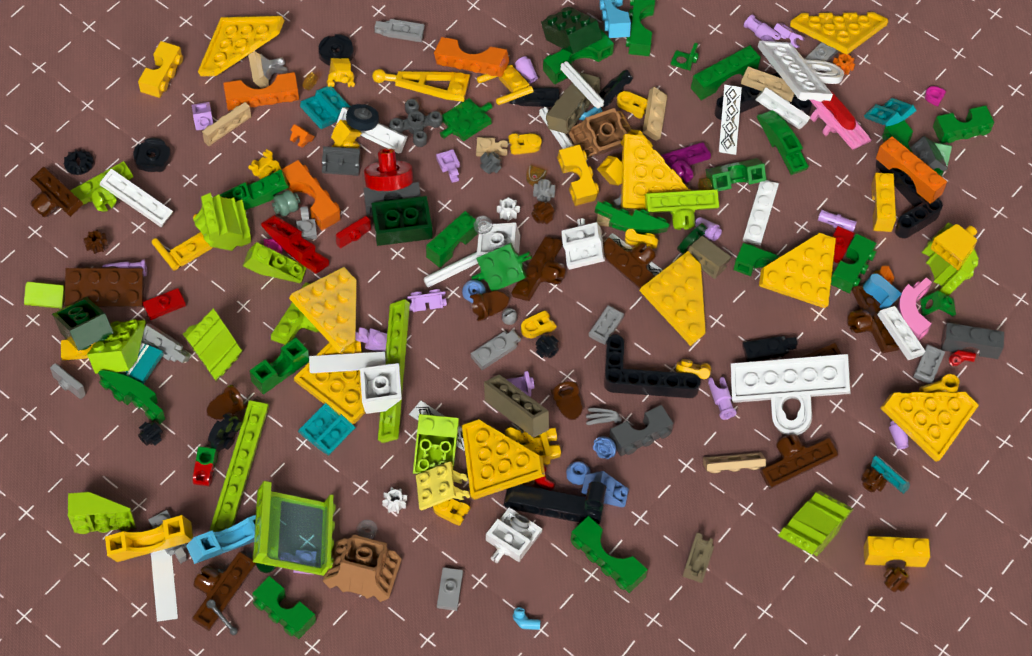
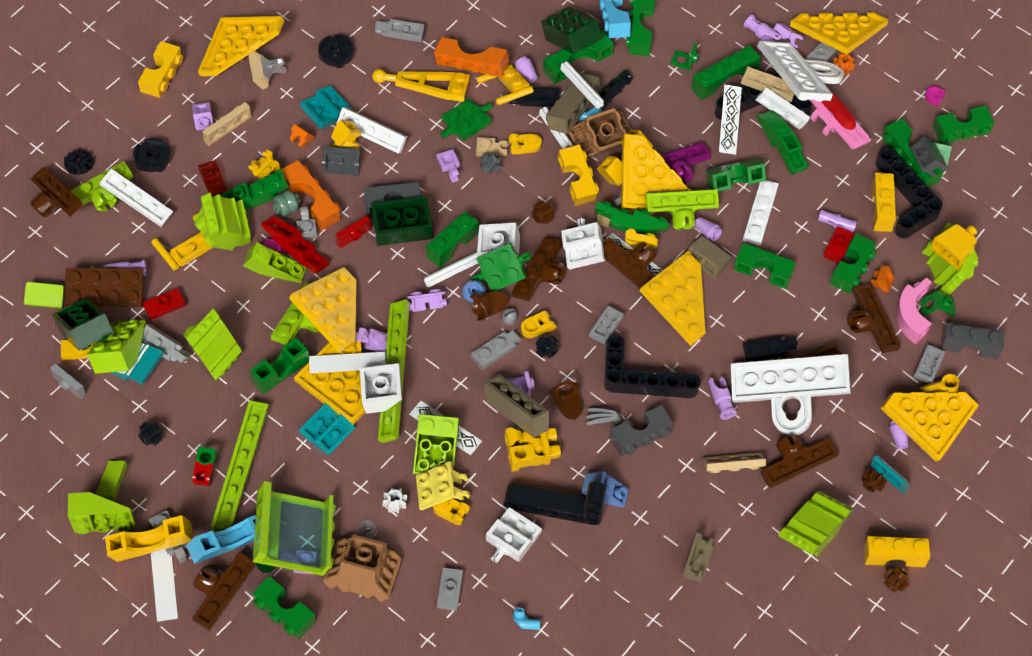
reddish brown gear [84,230,108,254] -> none
green slope [98,370,165,425] -> none
dark grey hinge [206,600,238,635] -> none
reddish brown piece [207,385,248,420] -> none
black plate [208,413,242,451] -> none
orange arch [223,72,299,110] -> none
clear yellow tile [302,72,318,91] -> none
yellow piece [326,58,355,87] -> none
black wheel [346,104,379,131] -> none
red piece [364,148,413,191] -> none
dark grey gear [389,99,443,147] -> none
yellow plate [462,419,545,500] -> none
clear plate [474,216,493,234] -> none
white gear [497,197,520,221] -> none
light grey plate [509,514,529,532] -> none
clear yellow tile [526,165,547,186] -> none
light grey gear [533,179,555,202] -> none
red arm [534,466,555,491] -> none
medium blue plate [566,461,591,485] -> none
green arch [570,516,648,593] -> none
medium blue plate [593,436,616,459] -> none
yellow plate [616,91,648,119] -> none
tan plate [642,87,667,141] -> none
yellow plate [675,359,711,379] -> none
dark green tile [677,223,708,254] -> none
clear yellow tile [698,177,712,190] -> none
yellow plate [759,233,836,308] -> none
dark azure leg [863,274,902,310] -> none
teal slope [864,98,917,126] -> none
orange arch [876,137,947,204] -> none
white plate [877,306,926,360] -> none
red arm [949,350,976,366] -> none
none -> lime slope [96,461,128,502]
none -> clear red slope [198,160,228,197]

